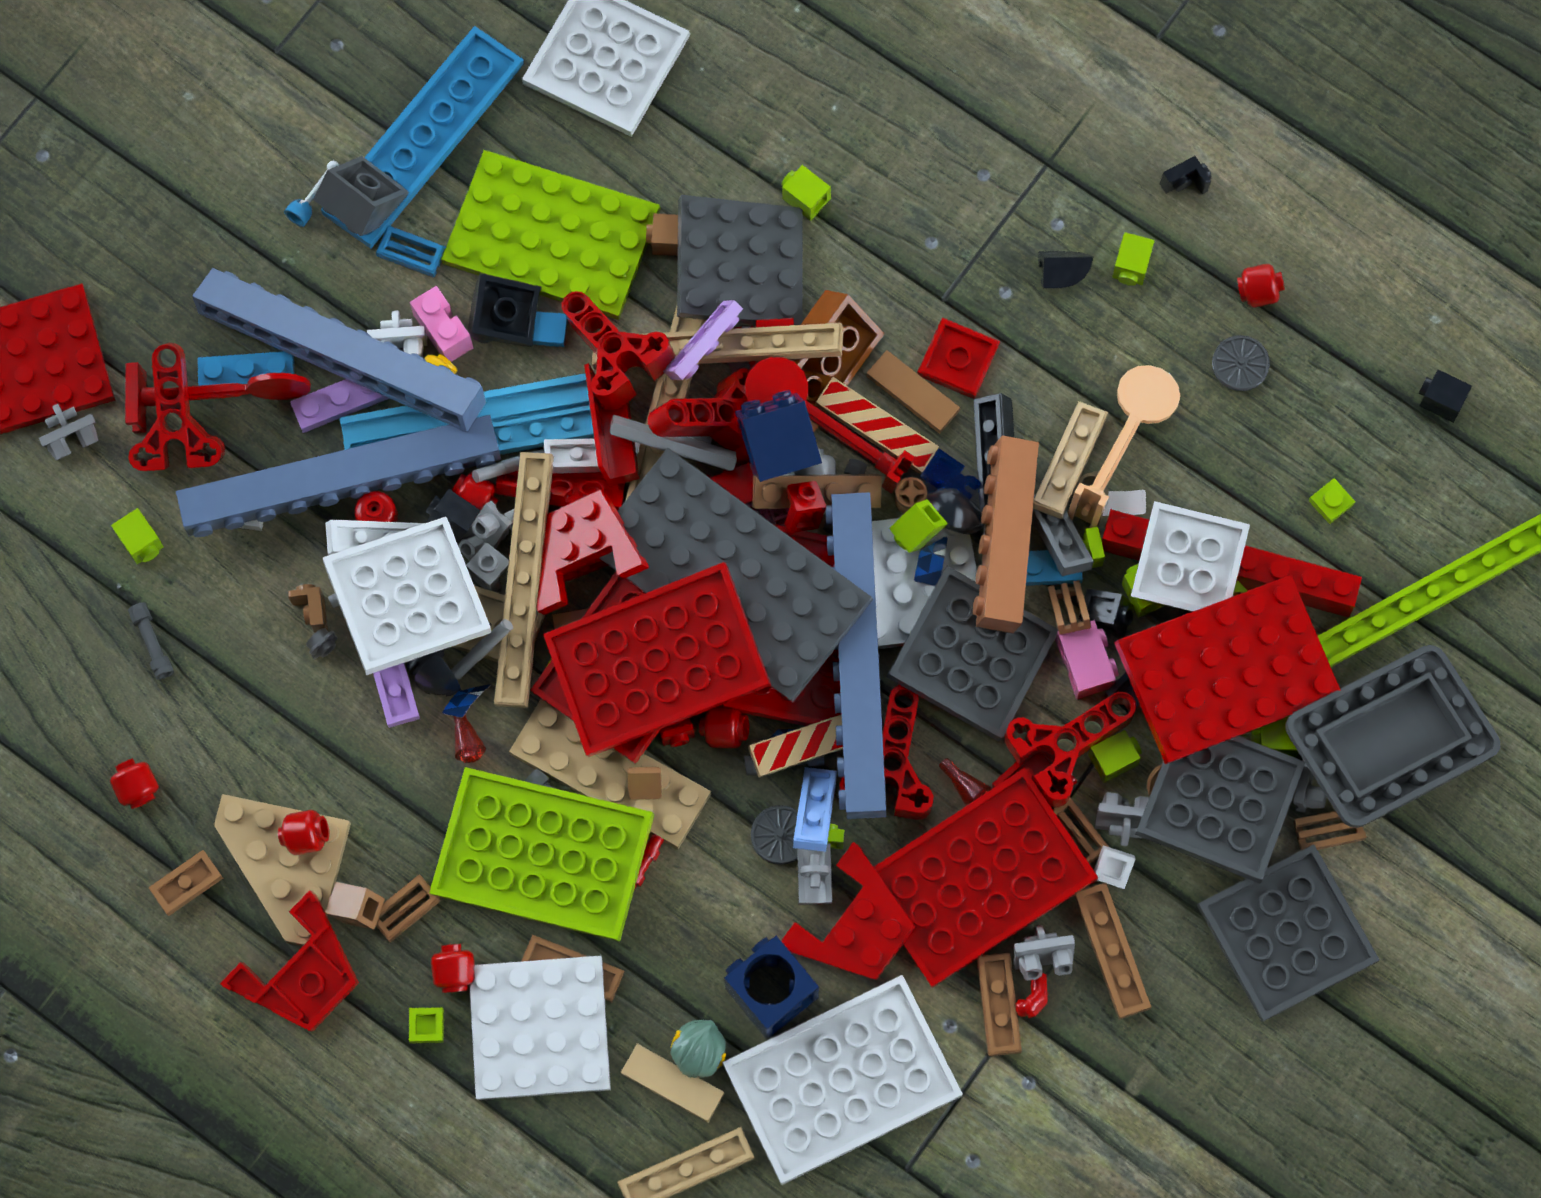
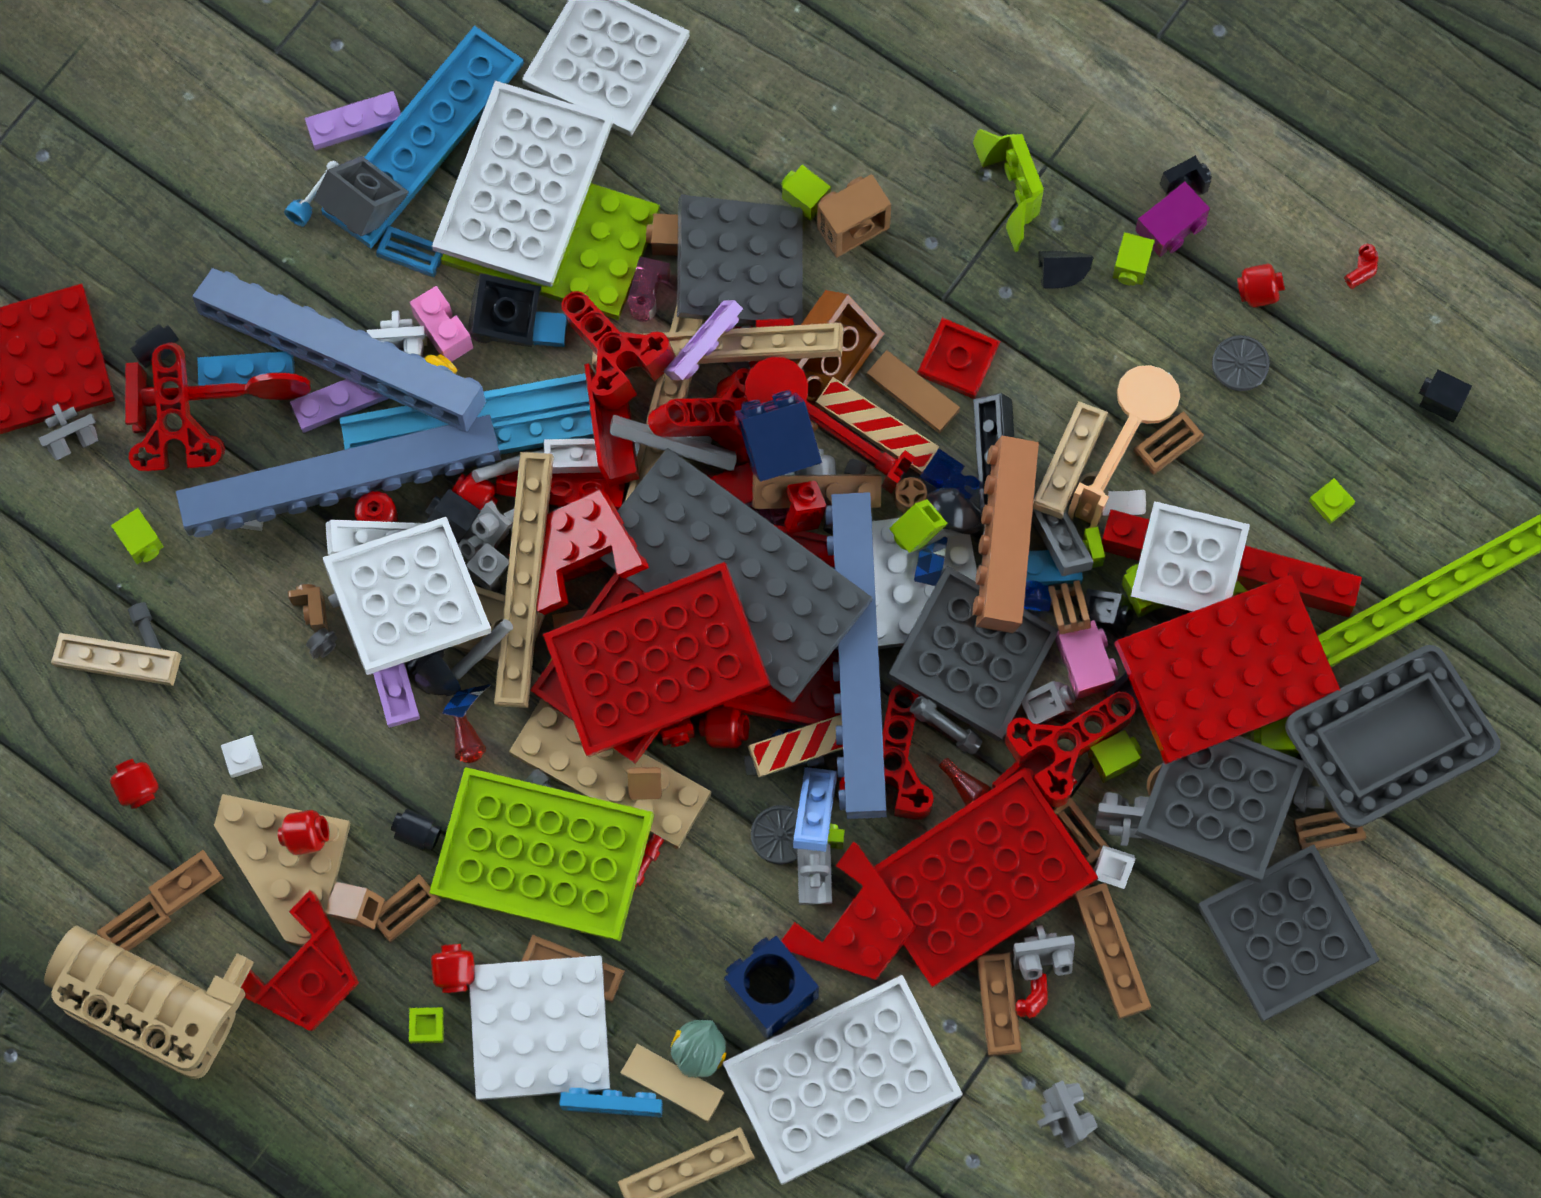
none -> tan piece [44,926,254,1079]
none -> tan tile [51,633,182,686]
none -> medium nougat tile [96,893,171,951]
none -> black brick [130,324,179,369]
none -> white plate [221,735,263,778]
none -> lavender plate [305,91,401,150]
none -> black brick [391,809,442,851]
none -> white plate [432,81,614,287]
none -> dark azure plate [560,1088,663,1117]
none -> clear pink leg [628,257,671,322]
none -> medium nougat brick [817,174,891,258]
none -> dark grey bar [910,696,982,755]
none -> lime piece [973,129,1044,252]
none -> light grey bracket [1021,681,1076,725]
none -> clear blue plate [1024,580,1052,612]
none -> light grey hips [1037,1081,1097,1148]
none -> medium nougat tile [1133,411,1204,475]
none -> magenta brick [1135,182,1210,257]
none -> red arm [1344,244,1379,289]

